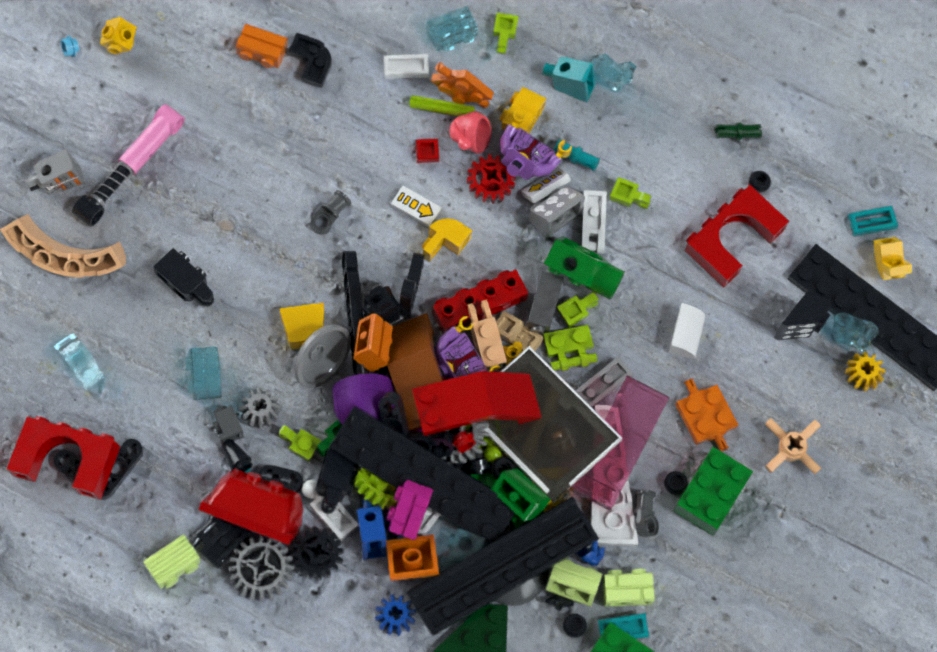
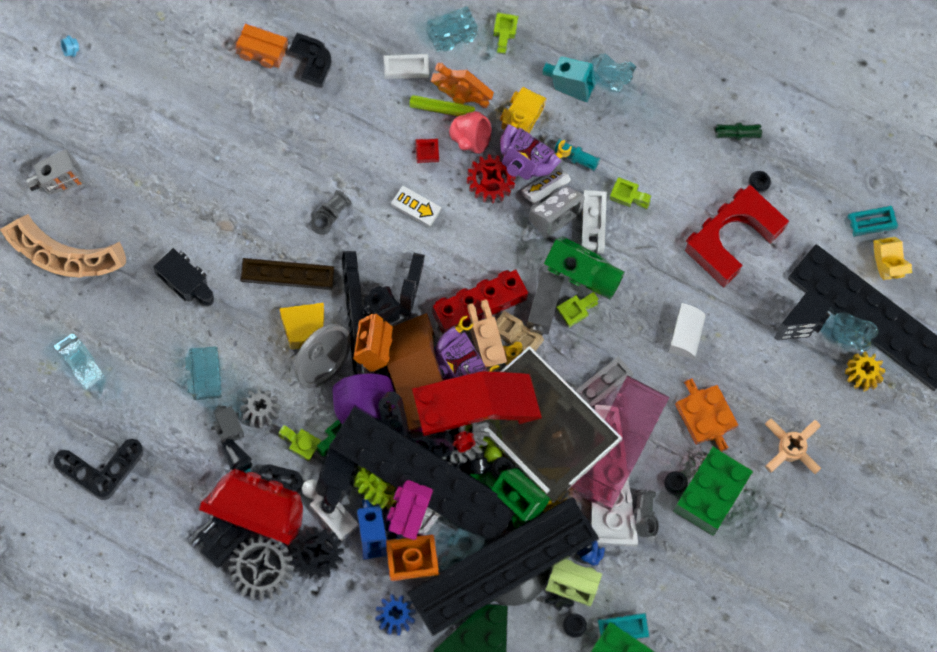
red arch [6,416,120,500] -> none
piece [72,104,185,227] -> none
yellow brick [100,17,137,55] -> none
yellowish green brick [143,534,201,589] -> none
yellow brick [422,218,472,262] -> none
lime plate [543,325,597,372] -> none
yellowish green brick [602,569,655,607] -> none
none -> dark brown tile [240,258,335,290]

